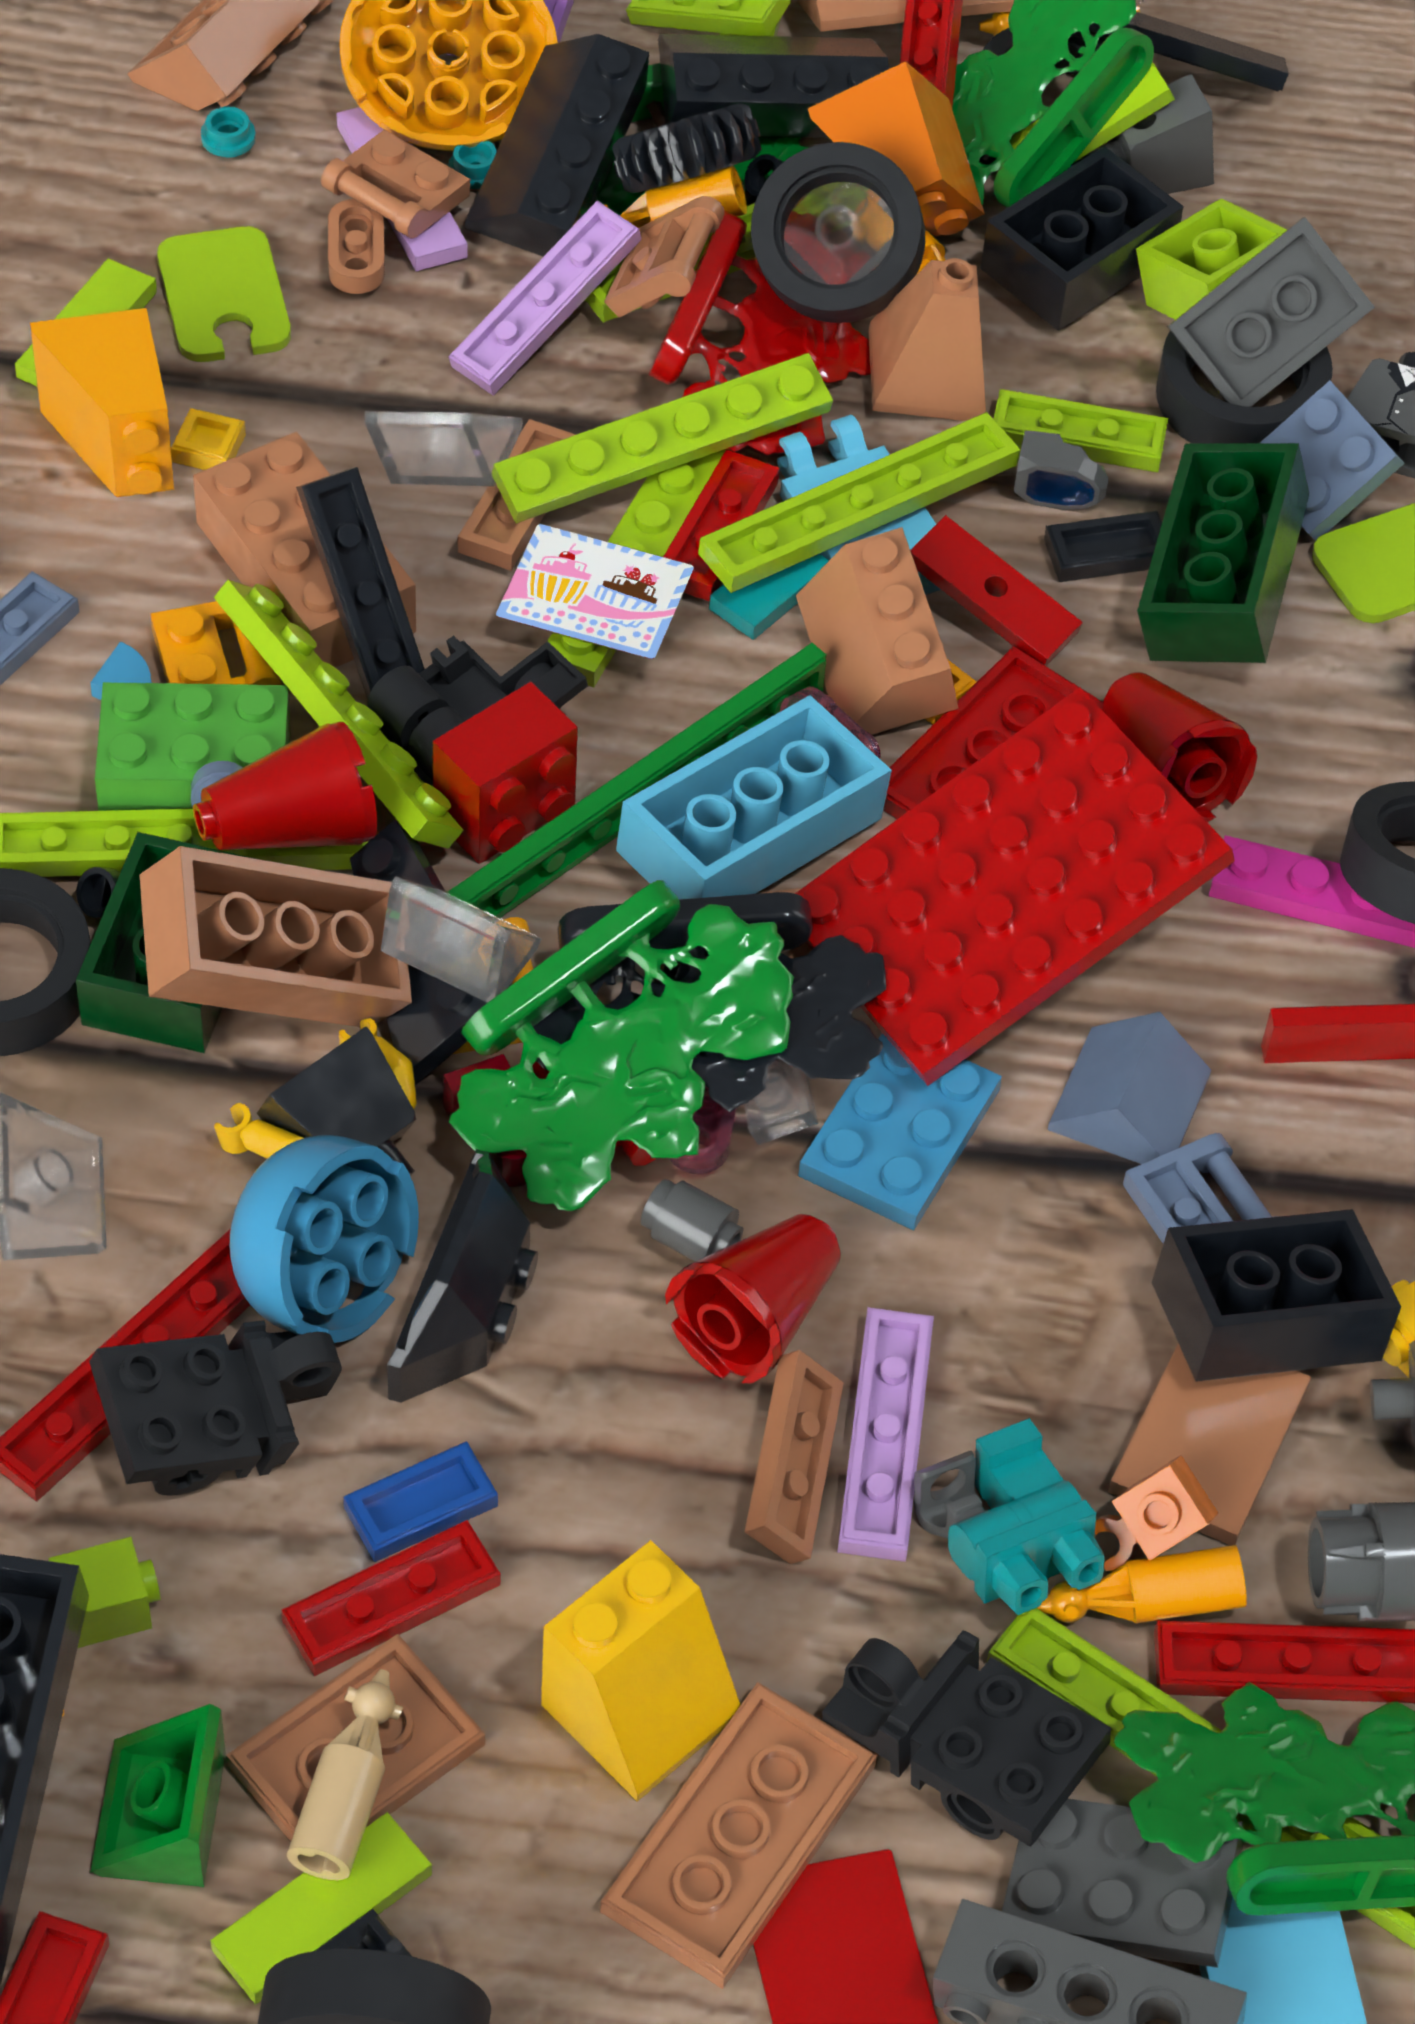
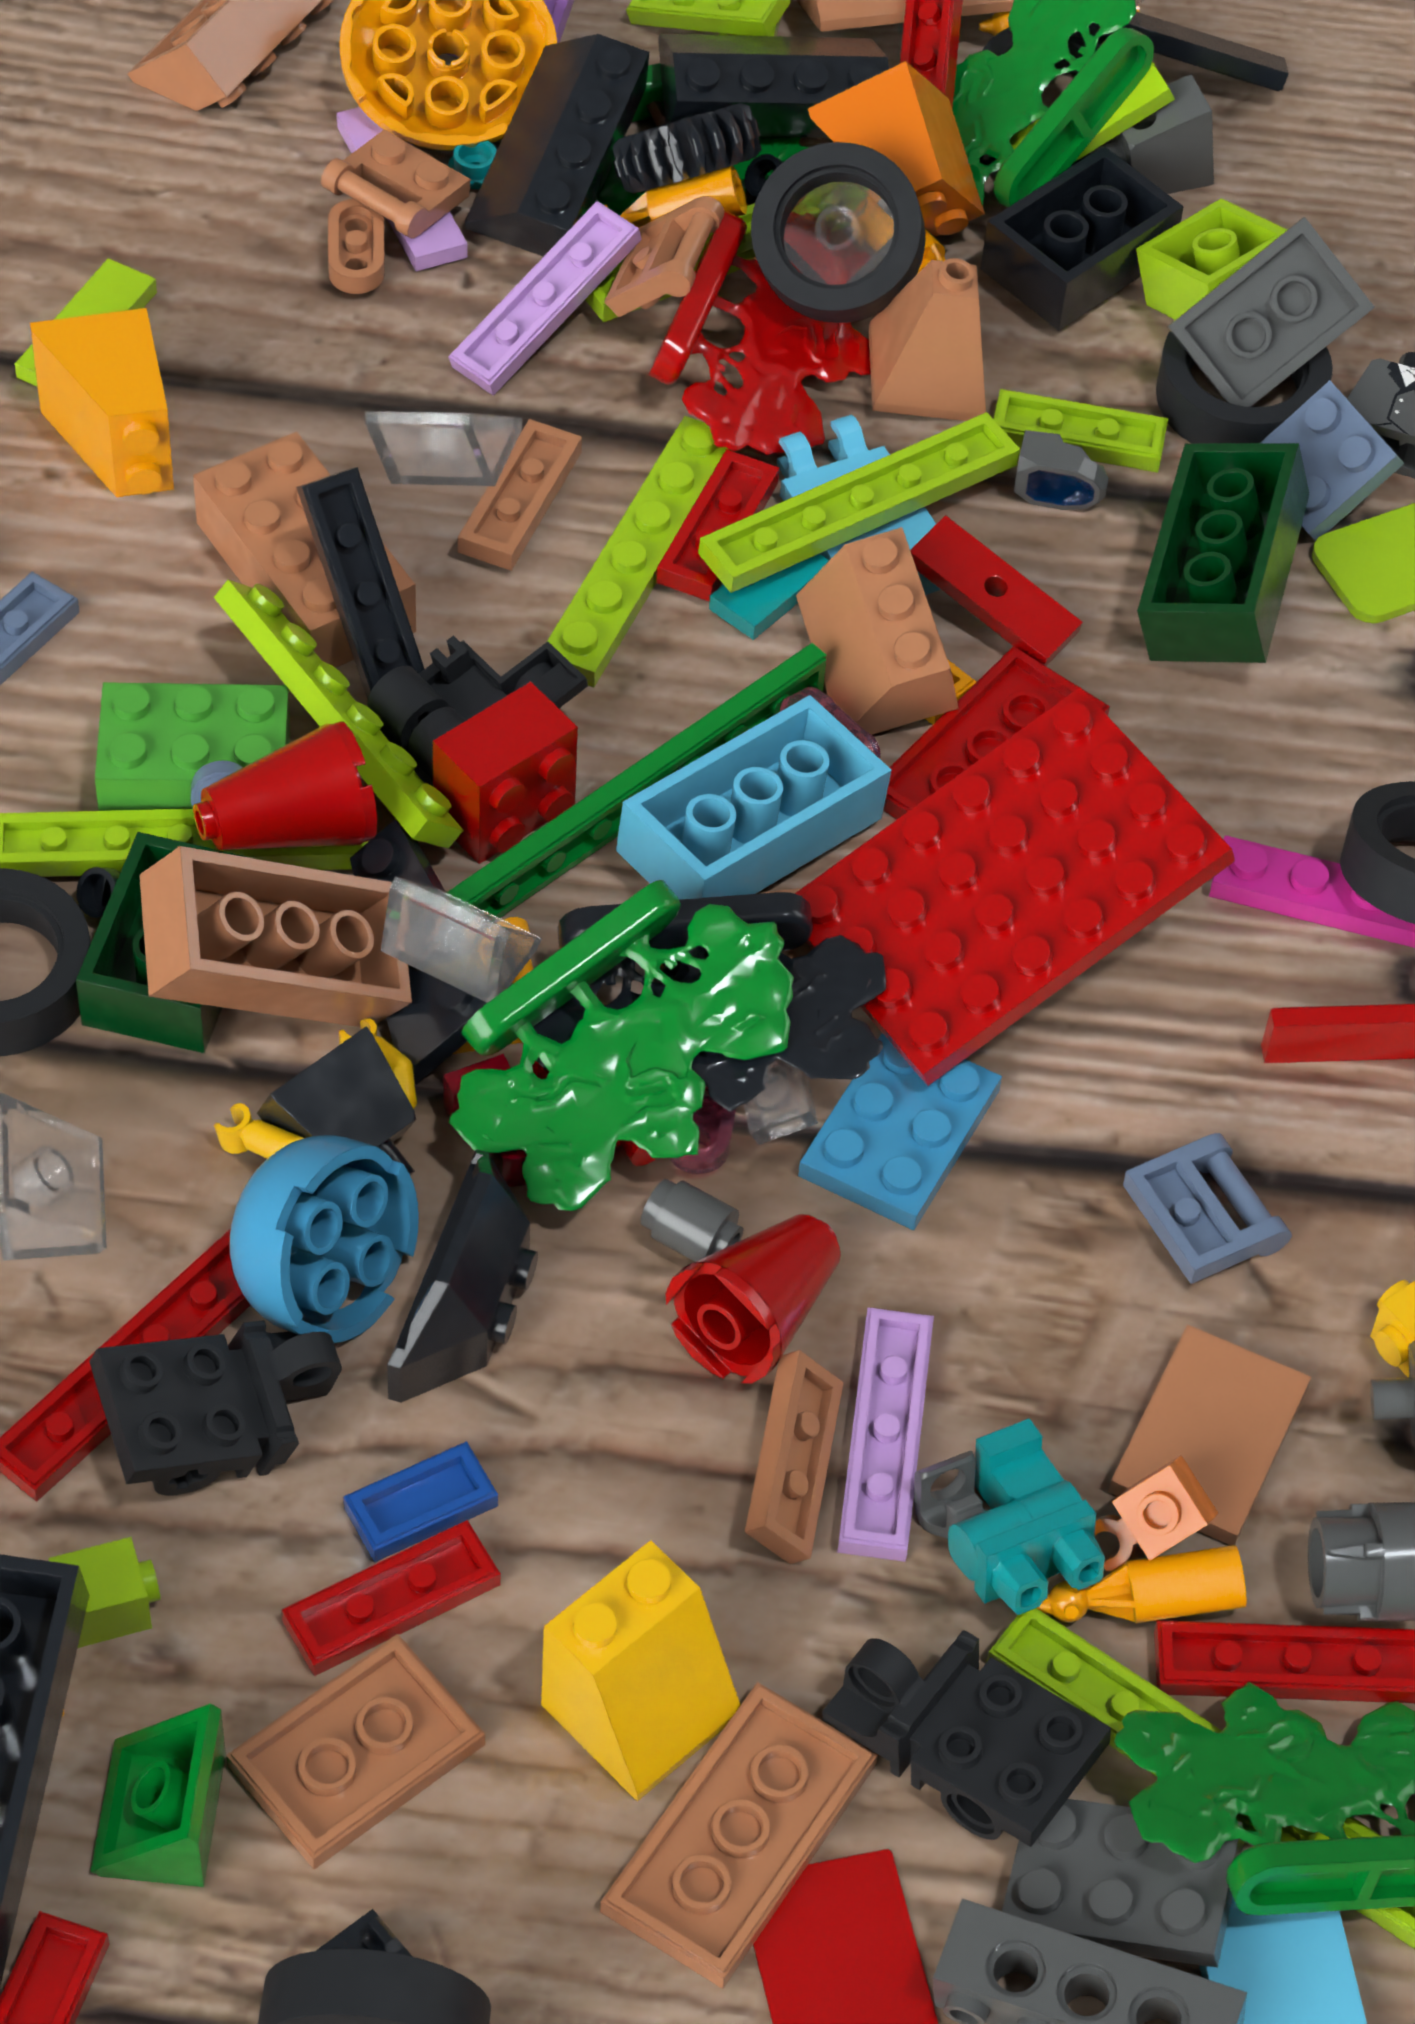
dark azure tile [90,641,152,700] -> none
light orange plate [150,601,282,685] -> none
lime piece [157,226,291,362] -> none
yellow tile [171,408,246,470] -> none
teal plate [201,107,256,158] -> none
lime tile [210,1812,432,2005] -> none
tan wheel [287,1669,403,1880] -> none
lime plate [492,353,834,523] -> none
sticker [496,524,694,659] -> none
black tile [1044,511,1162,582] -> none
sand blue slope [1048,1012,1211,1164] -> none
red cone [1103,672,1258,822] -> none
black brick [1152,1209,1401,1382] -> none

